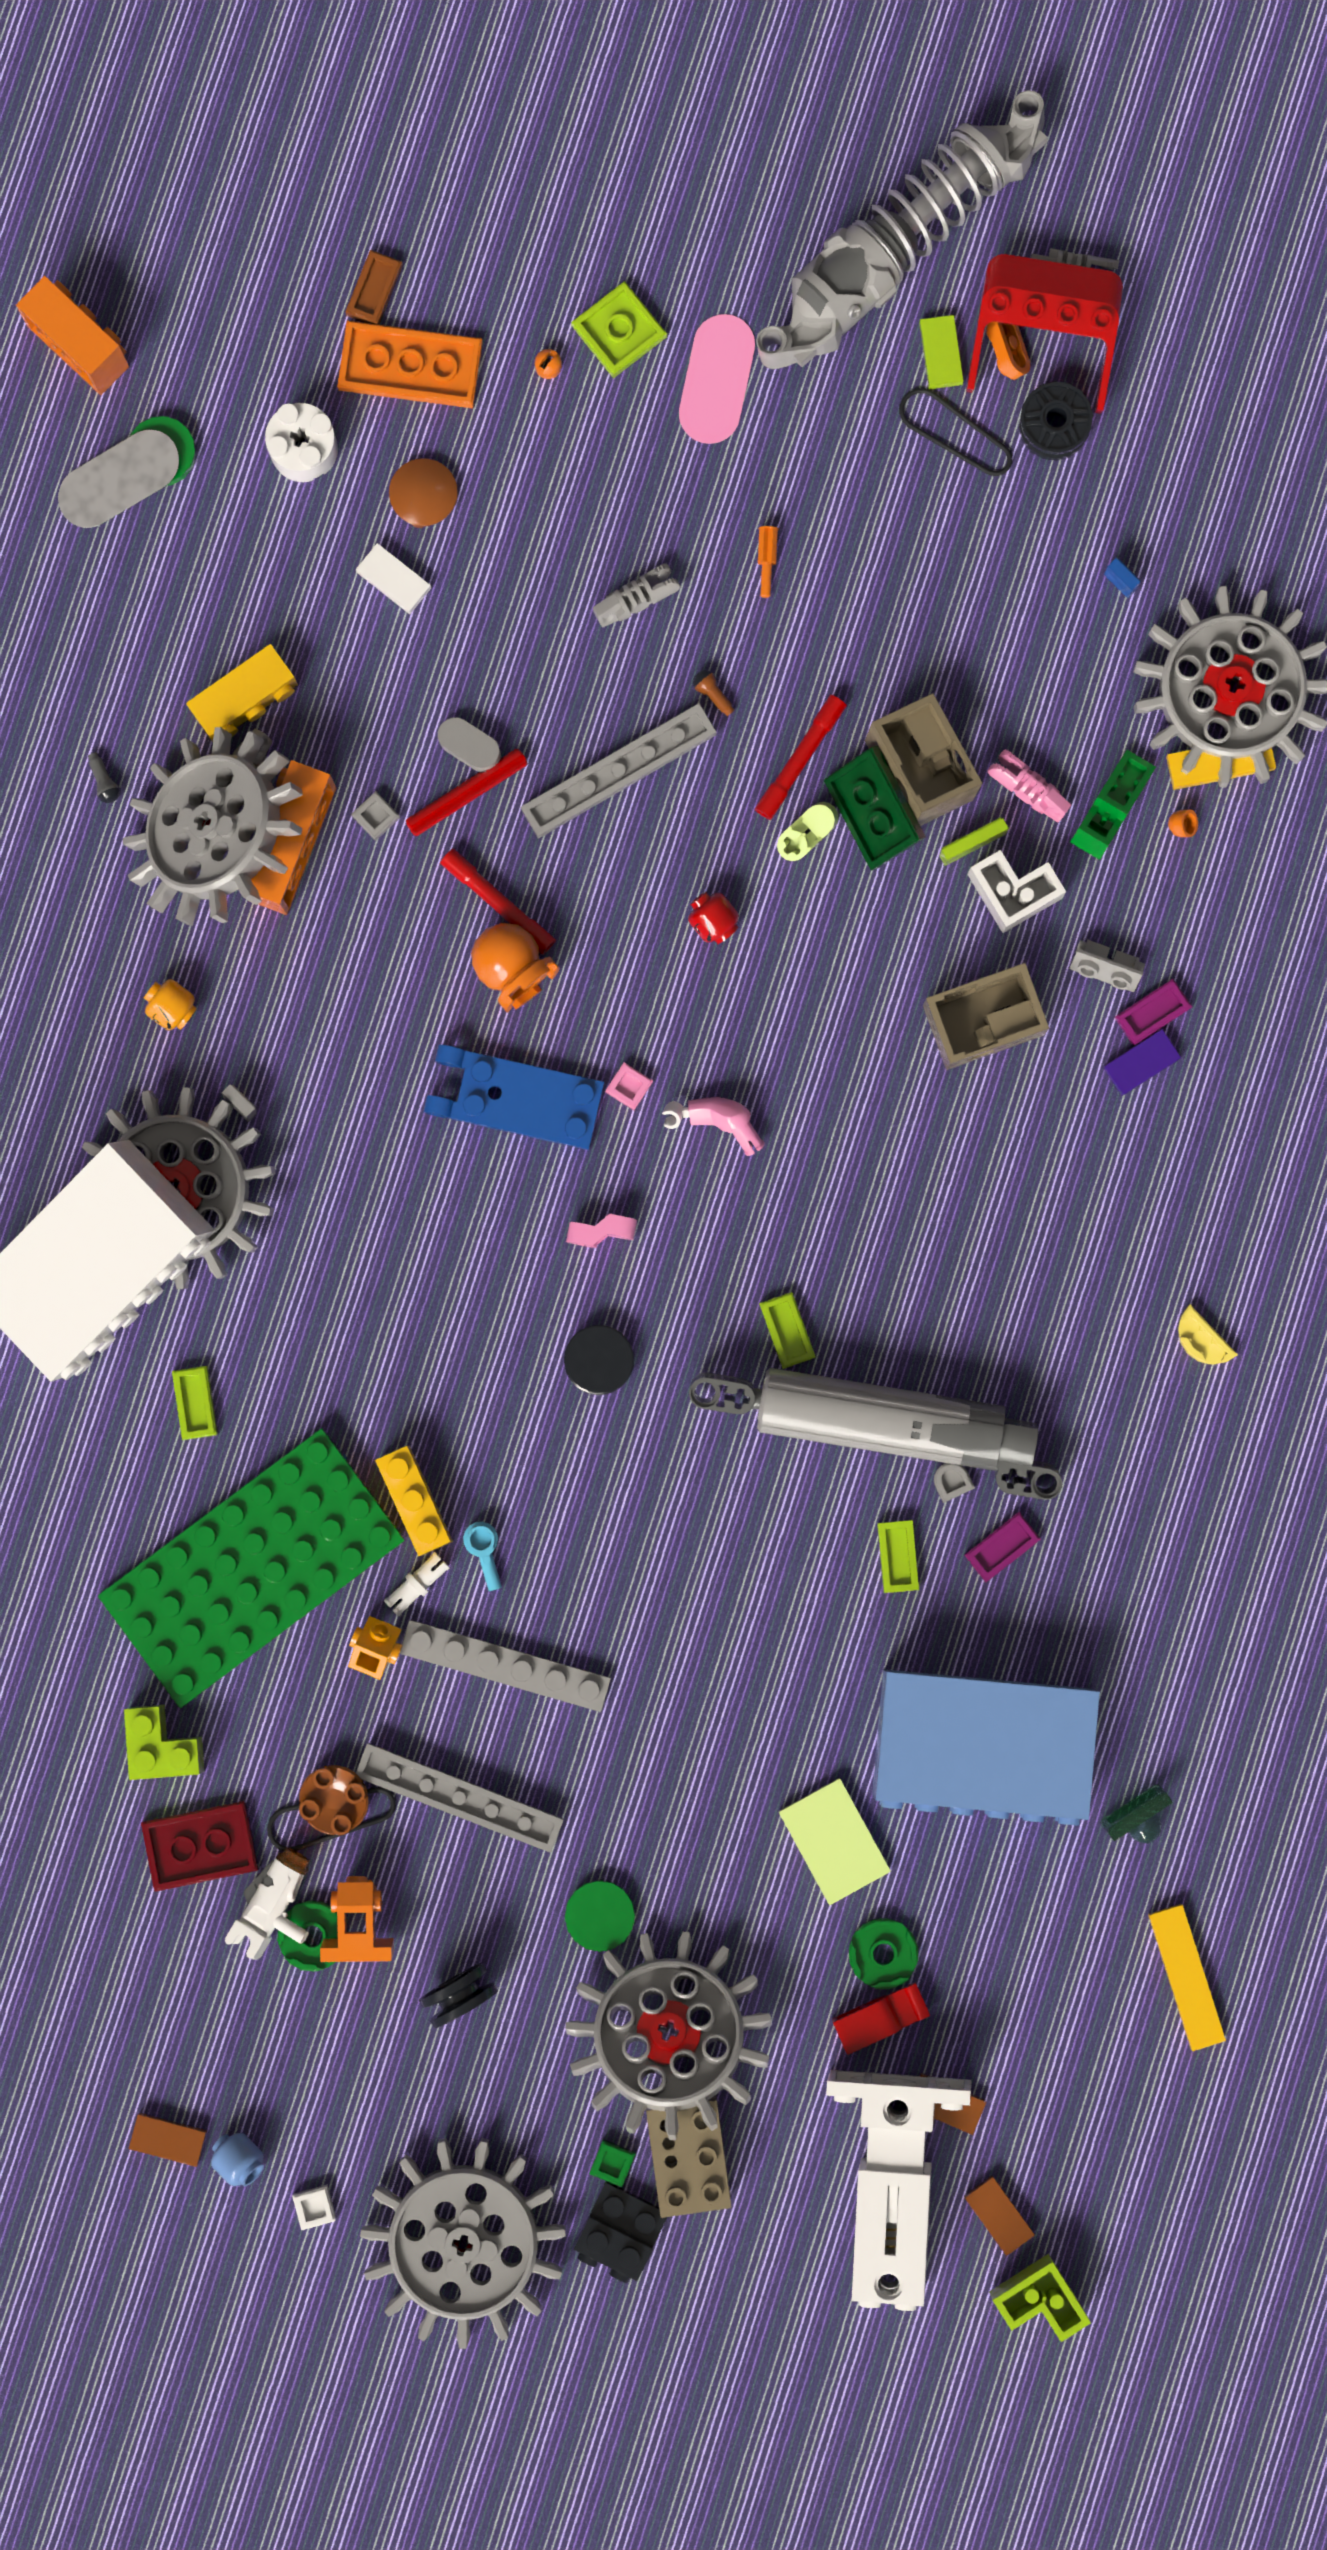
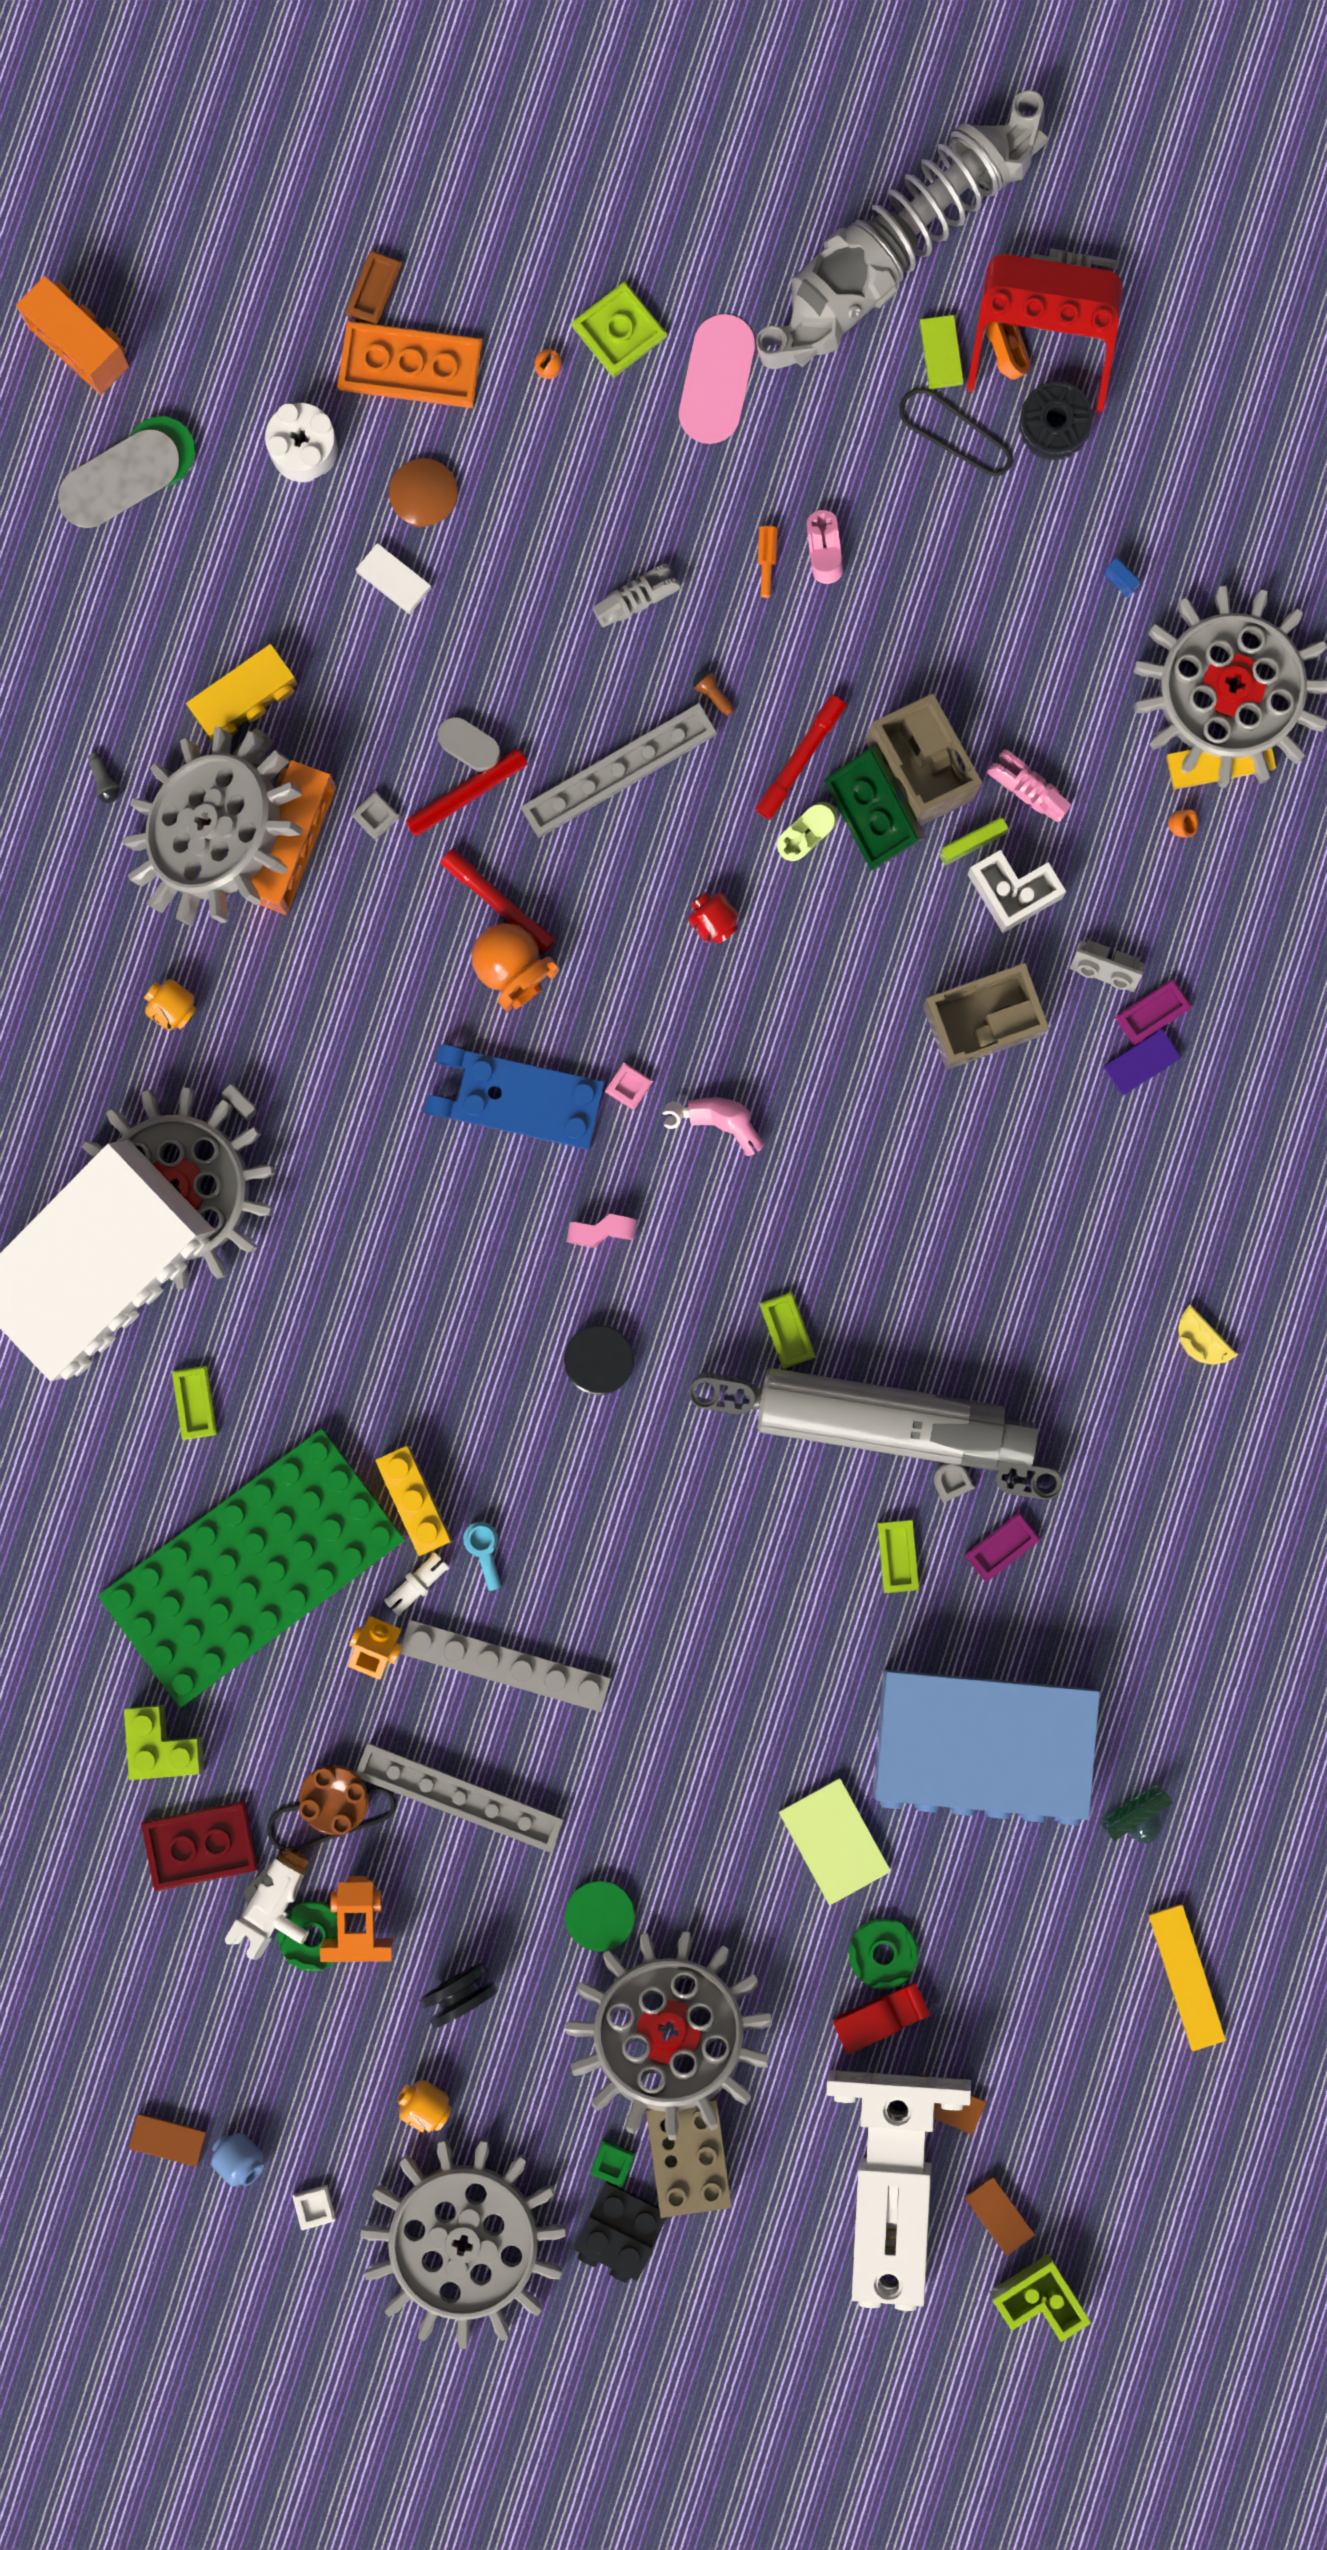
green slope [1070,750,1156,860] -> none
none -> light orange head [397,2080,452,2133]
none -> bright pink piece [807,510,843,584]

